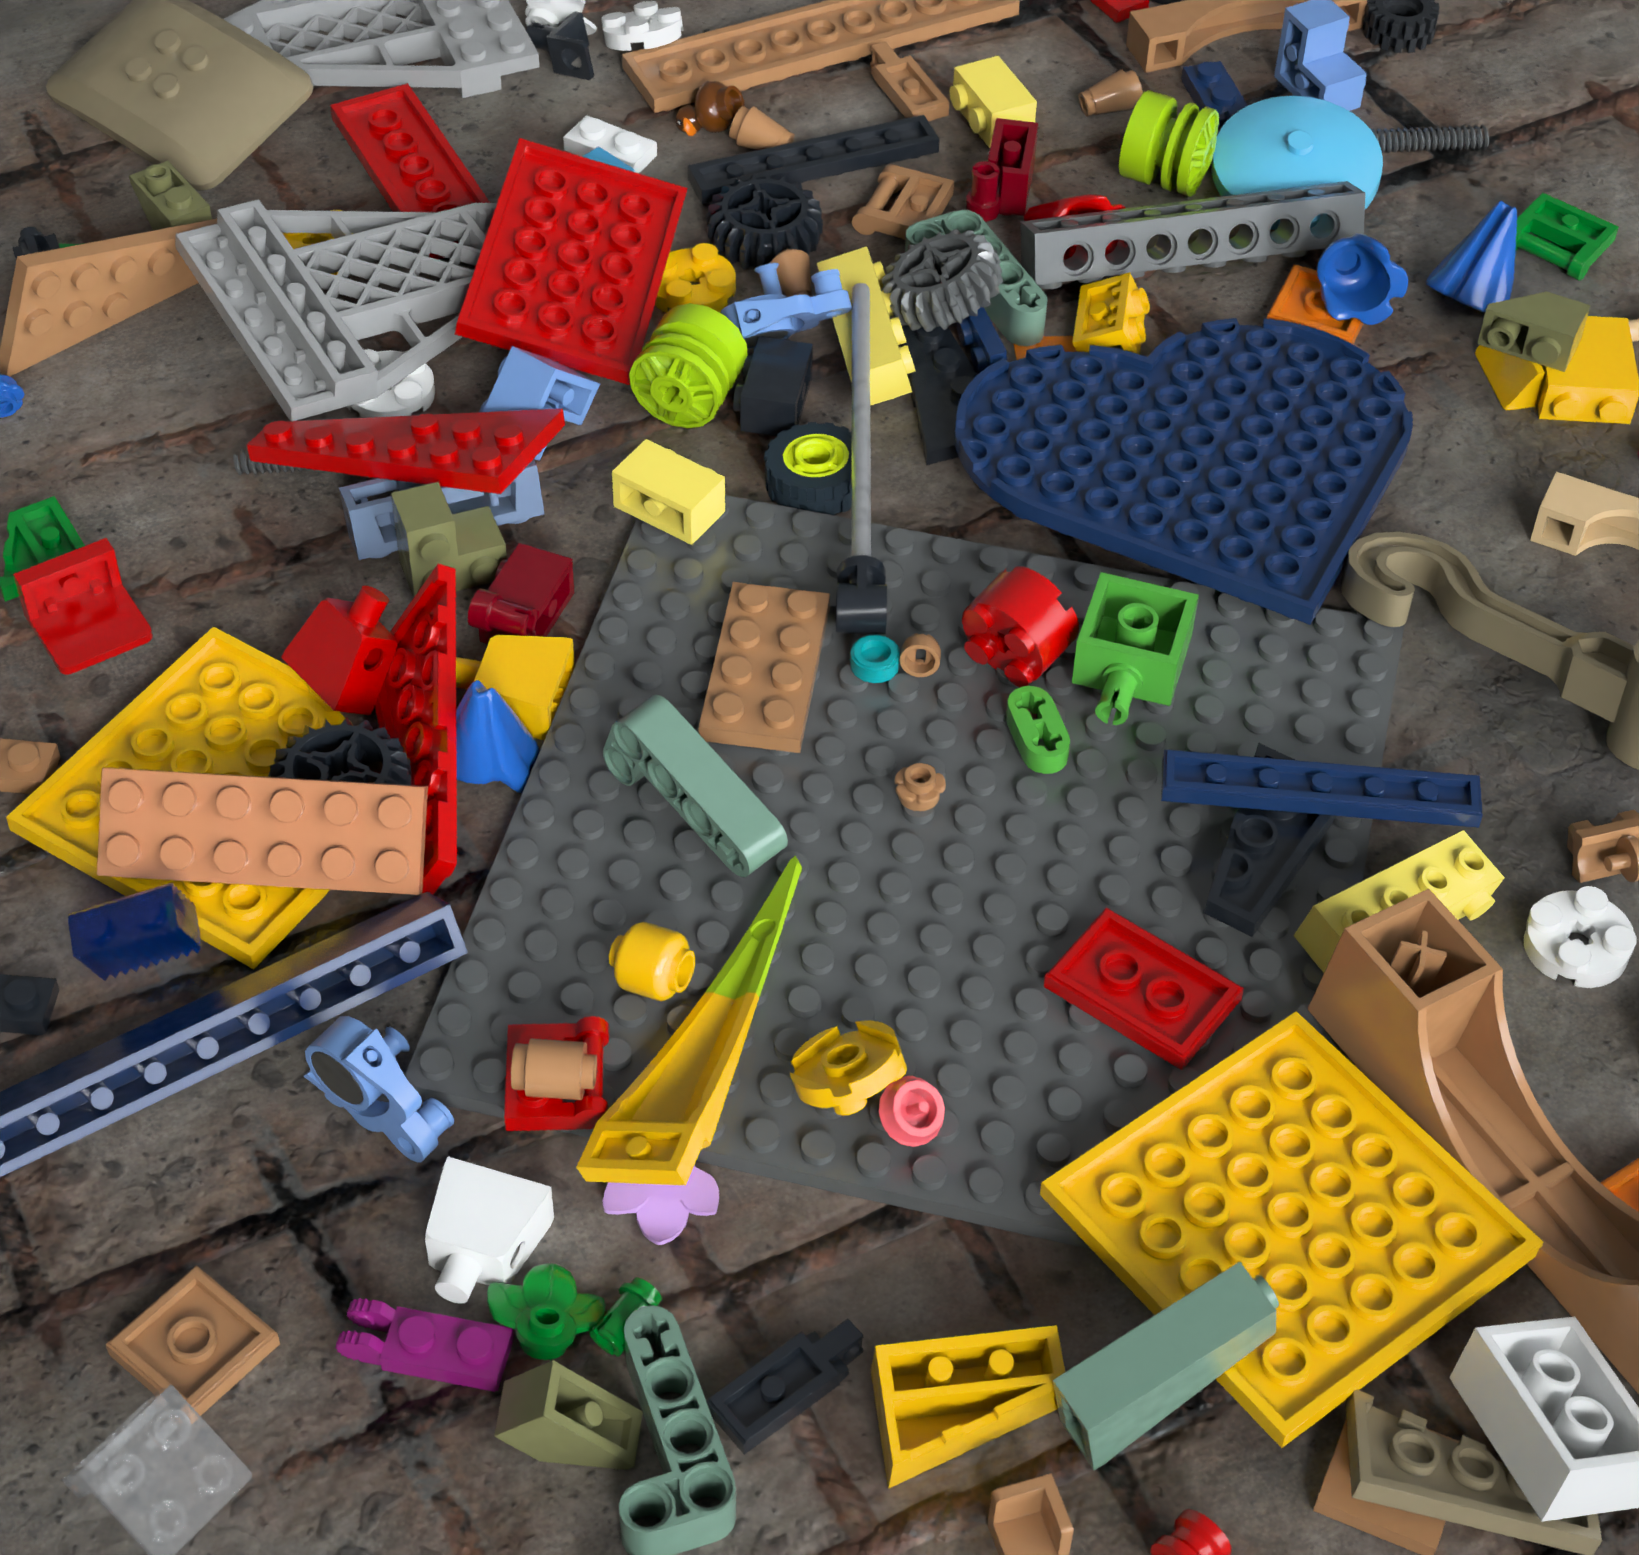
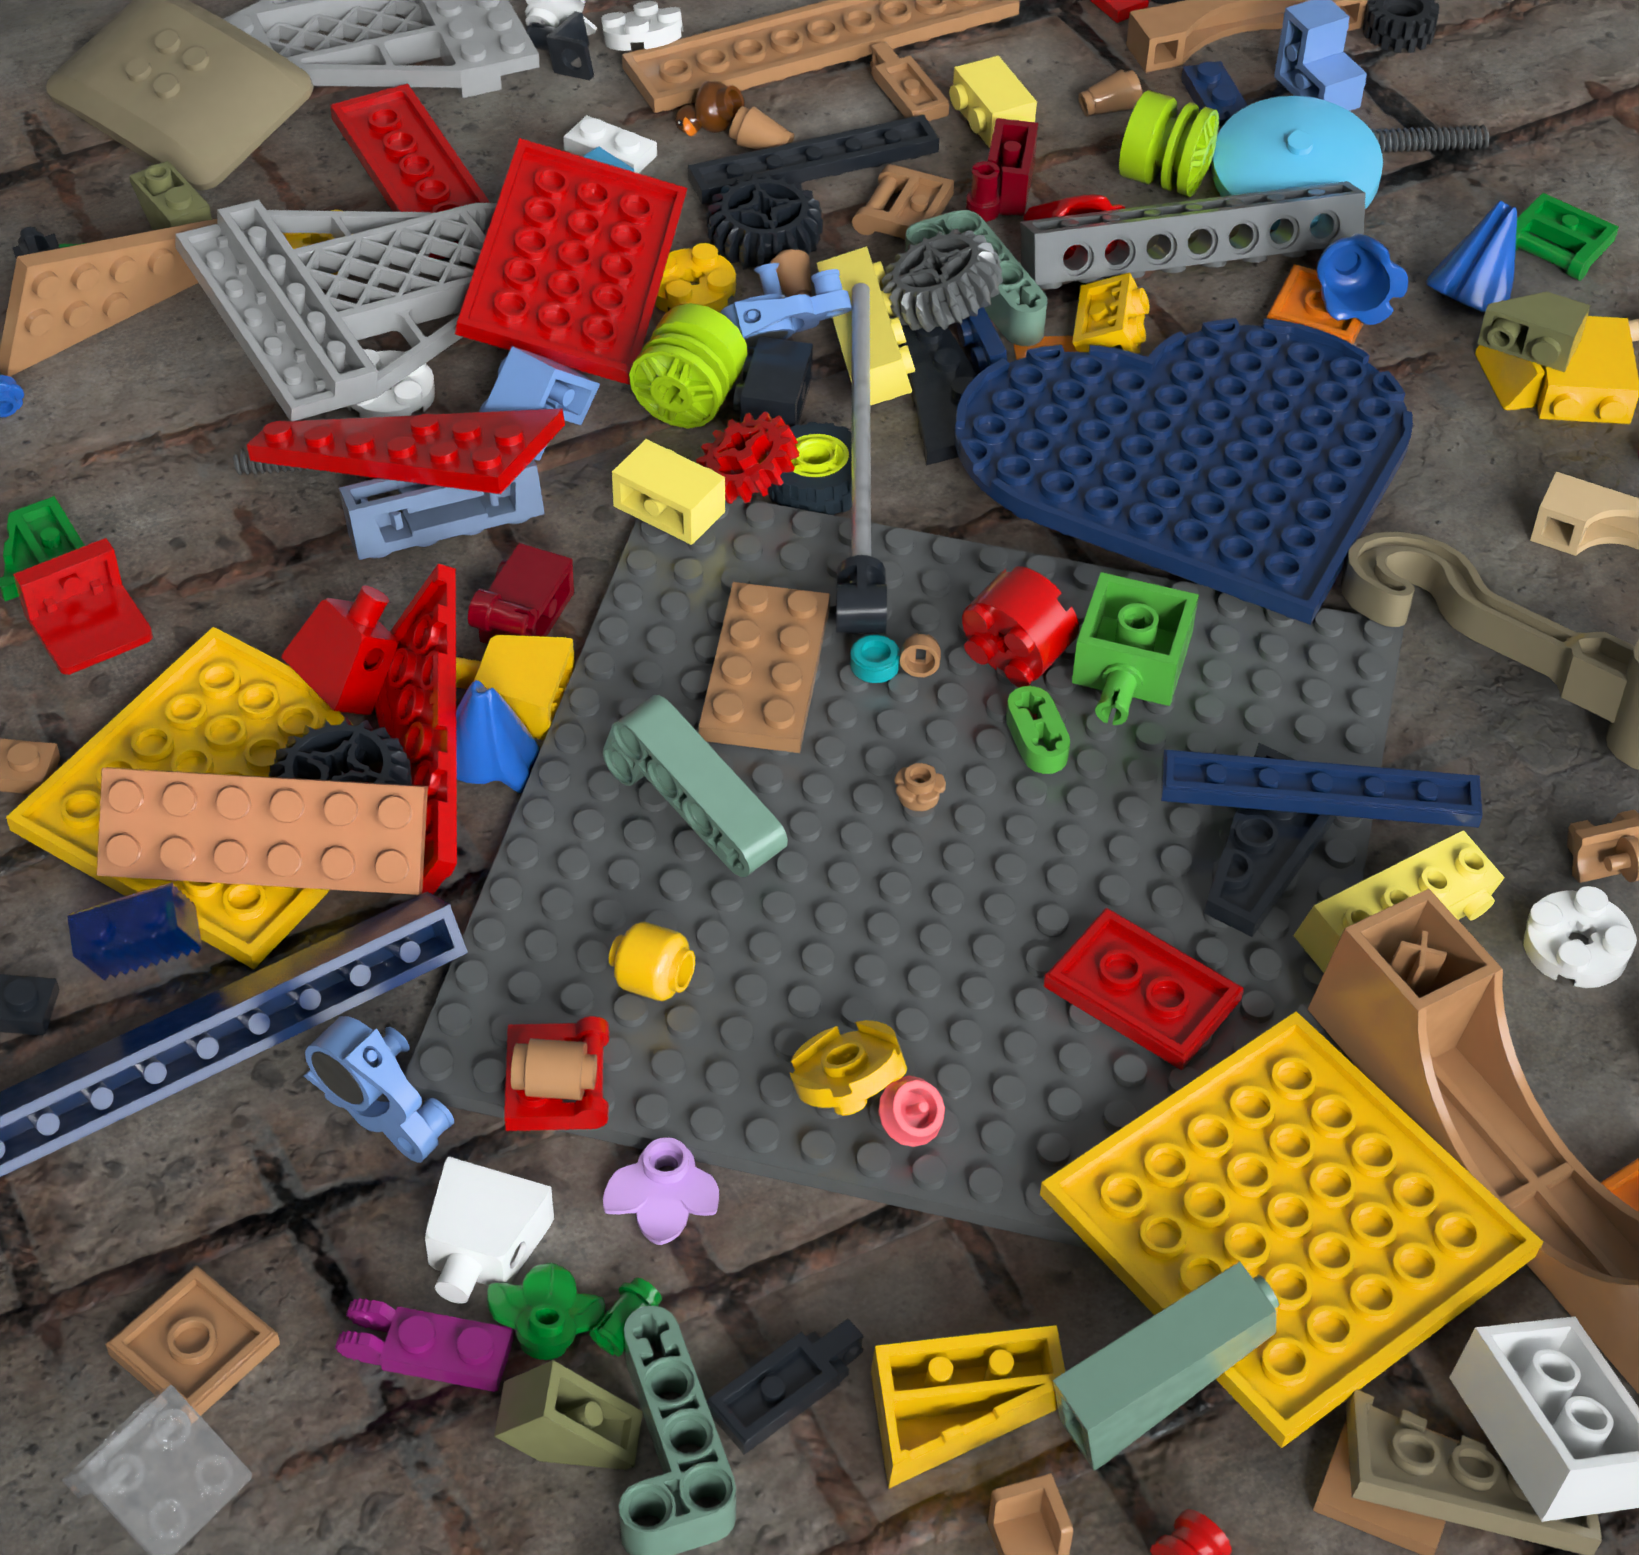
olive brick [391,482,507,597] -> none
yellow plate [576,856,802,1186] -> none
none -> red gear [696,412,800,504]

